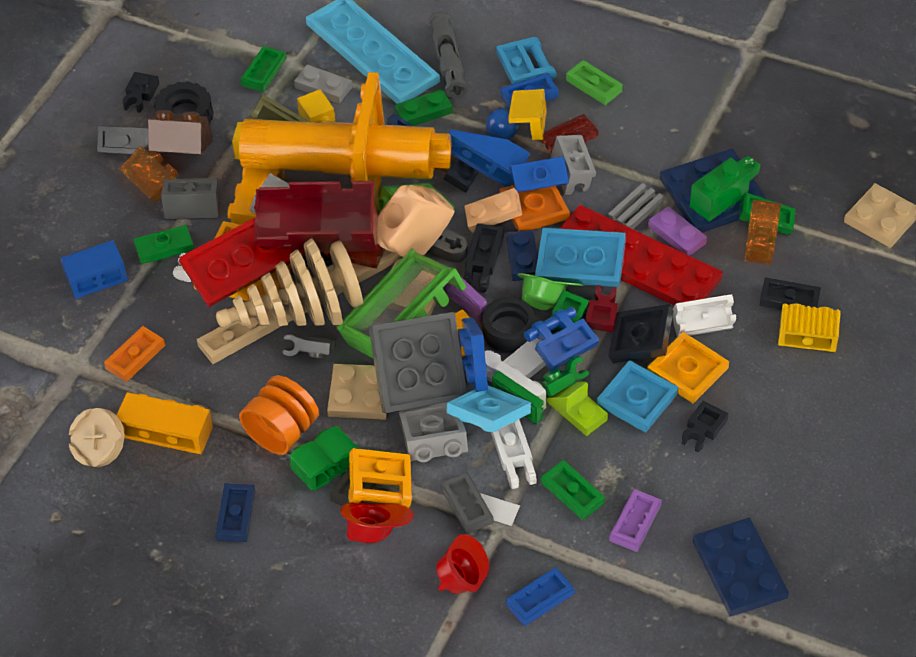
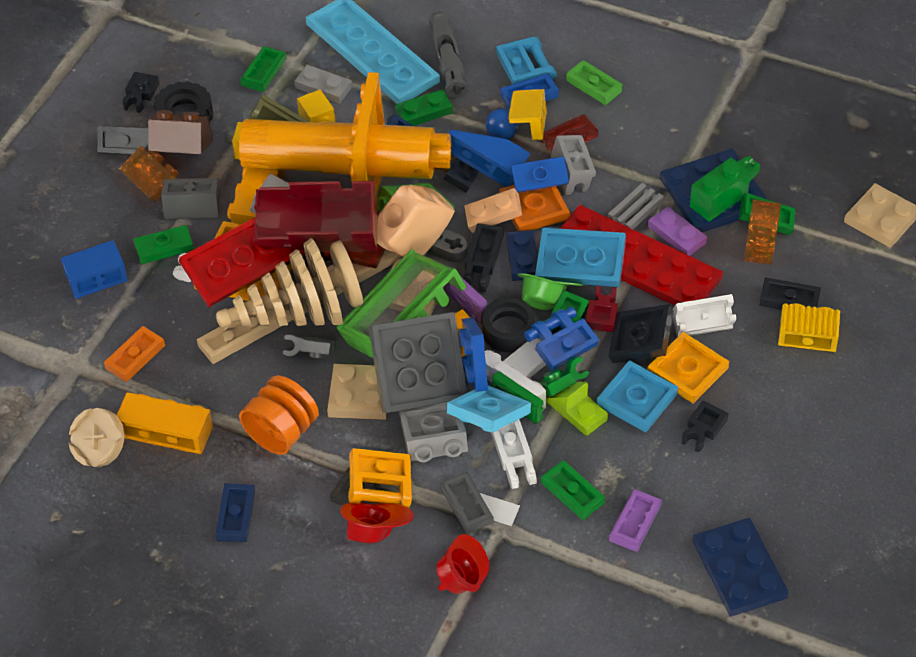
green brick [289,426,359,491] -> none
blue plate [506,567,575,627] -> none

